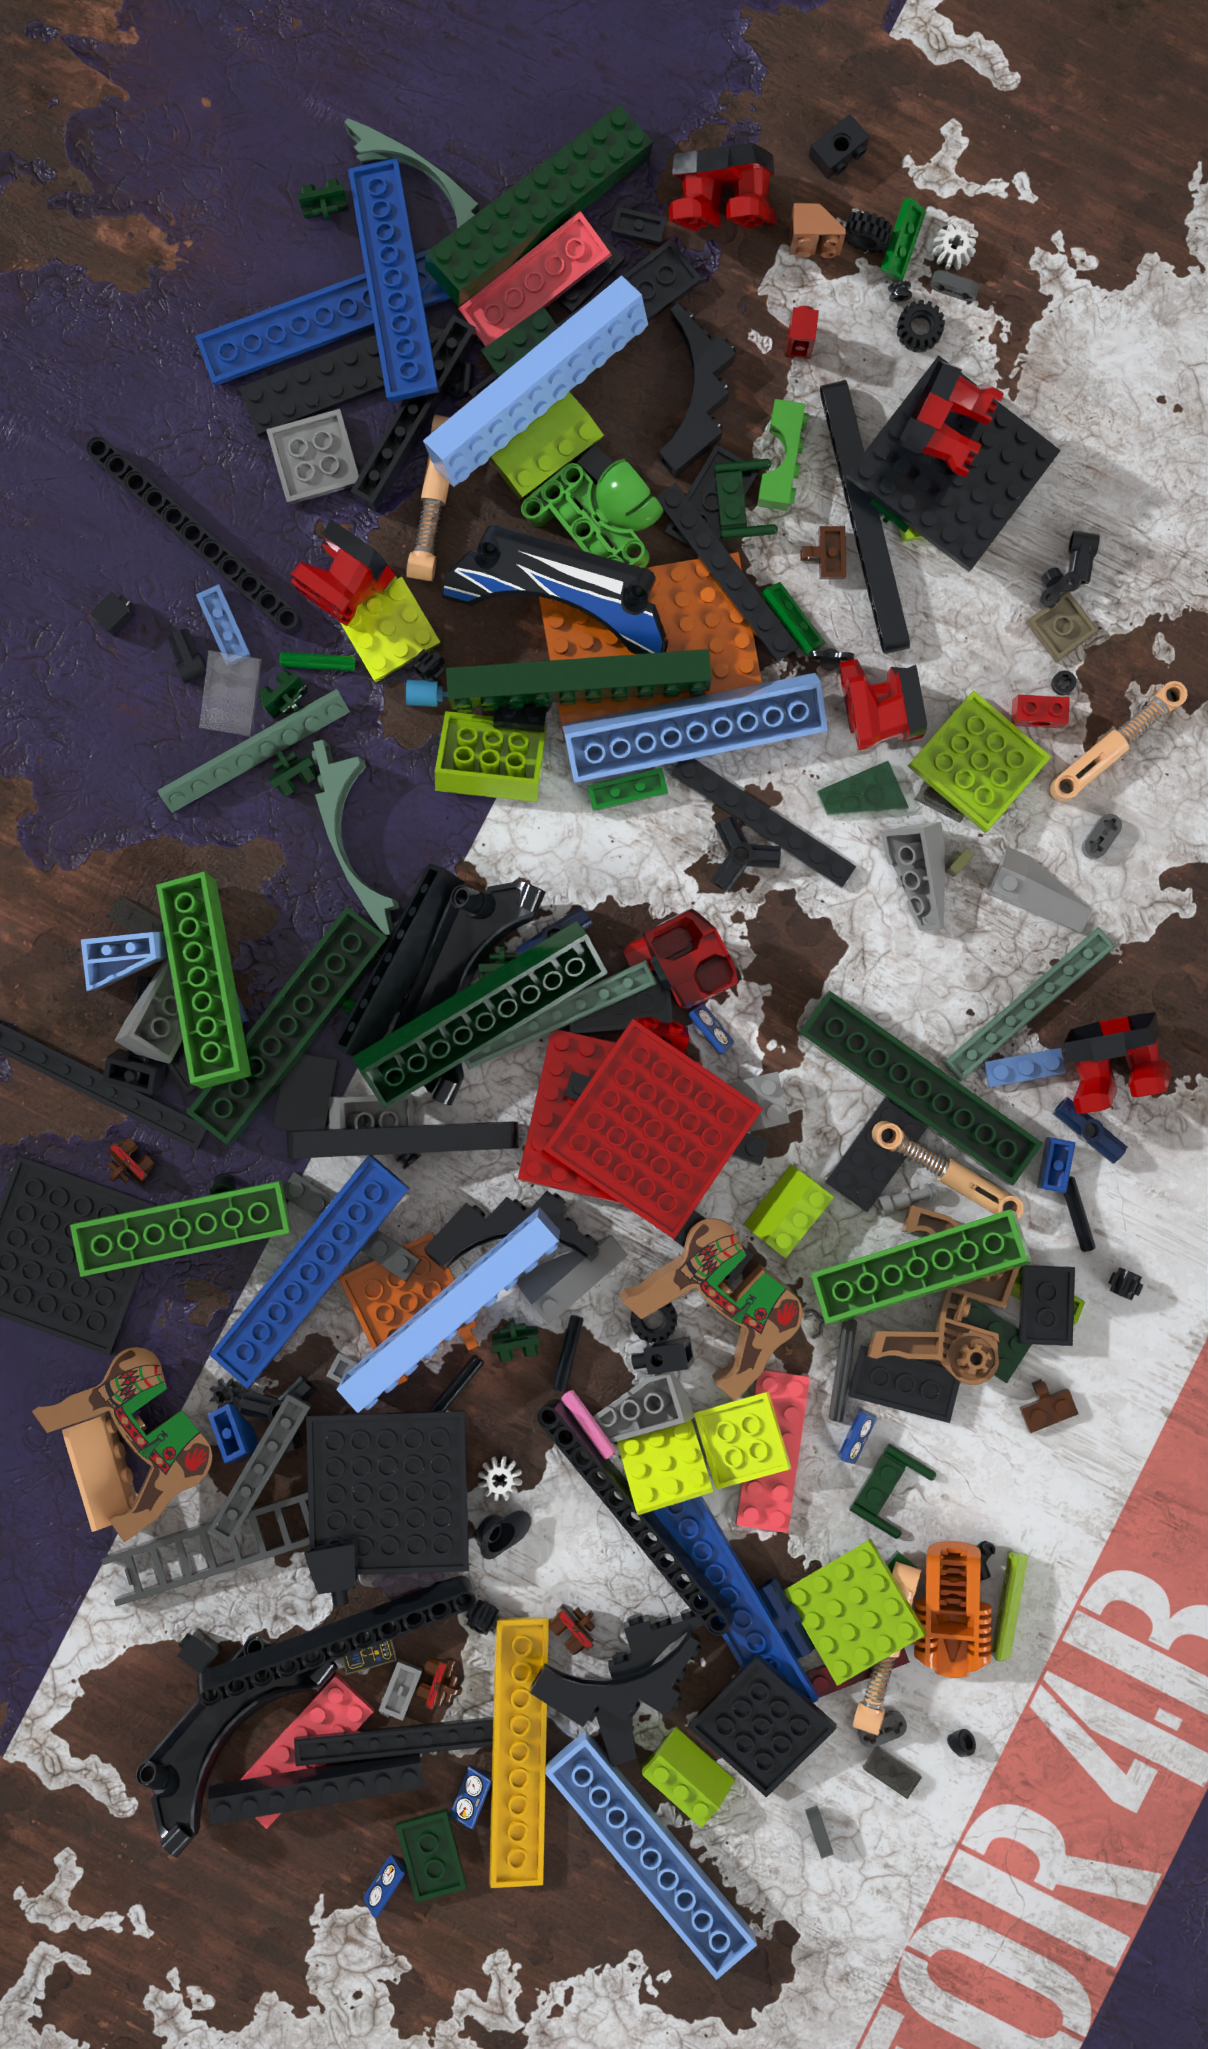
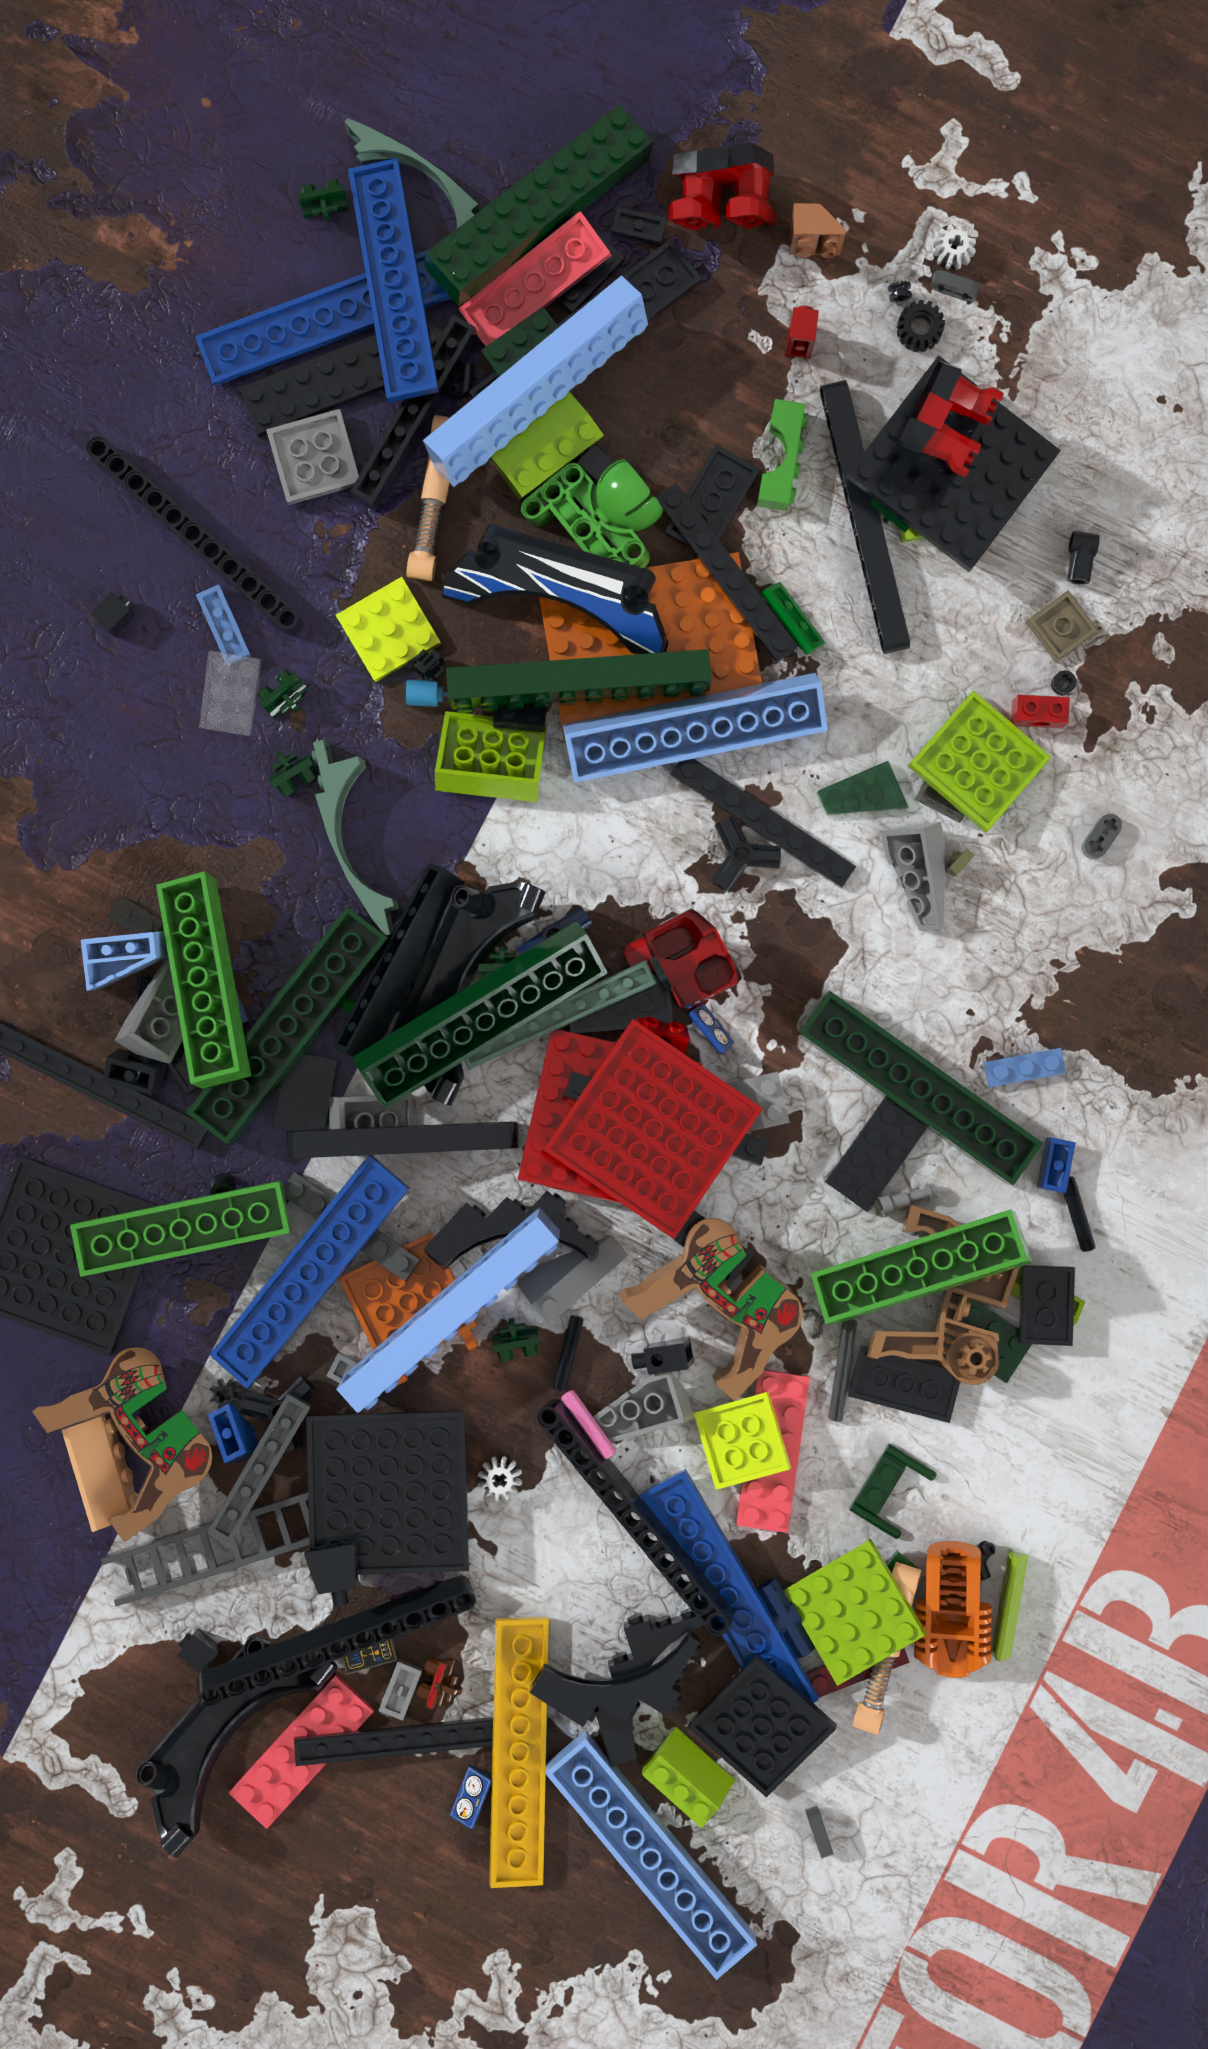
reddish brown hips [107,1137,155,1186] -> none
sand green plate [157,689,350,813] -> none
black piece [167,629,209,684] -> none
black brick [208,1754,424,1825] -> none
green axle [279,652,356,671] -> none
red piece [290,519,397,626] -> none
slope [363,1854,406,1918] -> none
dark green plate [395,1808,467,1903] -> none
black bush [396,1153,422,1170] -> none
black axle [428,1355,484,1411] -> none
black gear [466,1600,500,1635] -> none
black piece [473,1510,531,1560] -> none
reddish brown hips [549,1604,595,1655] -> none
green plate [587,768,668,812] -> none
neon yellow plate [617,1419,714,1515] -> none
black tyre [630,1302,677,1343] -> none
black arch [658,303,736,478] -> none
dark green plate [715,458,778,540] -> none
lime slope [743,1164,834,1259] -> none
reddish brown plate [800,526,847,579] -> none
black brick [808,114,870,179] -> none
black piece [809,648,854,671] -> none
blue slope [838,1409,877,1464] -> none
red piece [839,659,927,750] -> none
black tyre [844,211,893,253] -> none
dark grey beam [858,1710,907,1748] -> none
clear smoke plate [863,1746,922,1799] -> none
light nougat piece [872,1121,1024,1219] -> none
green plate [880,198,926,283] -> none
sand green tile [943,927,1116,1081] -> none
black tile [947,1729,976,1757] -> none
light grey wedge [987,846,1092,934] -> none
reddish brown plate [1019,1379,1079,1433] -> none
black piece [1040,568,1081,608] -> none
light nougat piece [1049,681,1188,802] -> none
dark blue piece [1052,1097,1128,1164] -> none
piece [1064,1012,1171,1114] -> none
black gear [1108,1267,1143,1300] -> none

